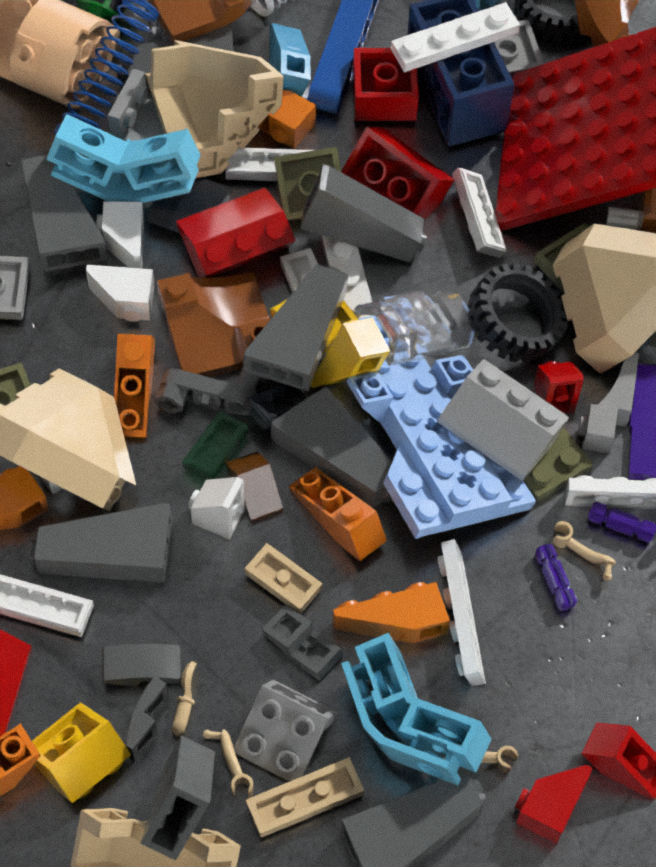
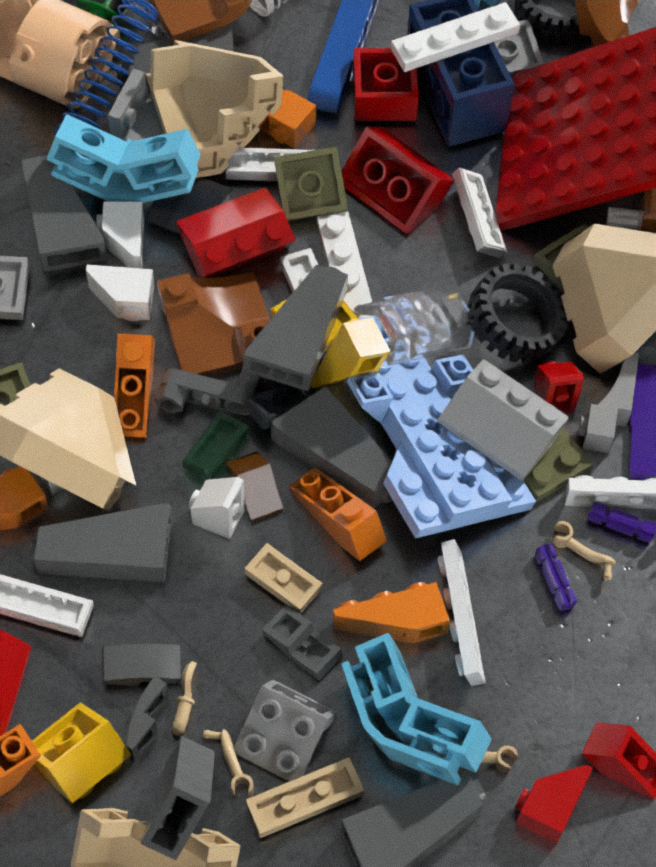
dark azure slope [269,23,311,97] -> none
dark grey slope [300,164,427,262] -> none

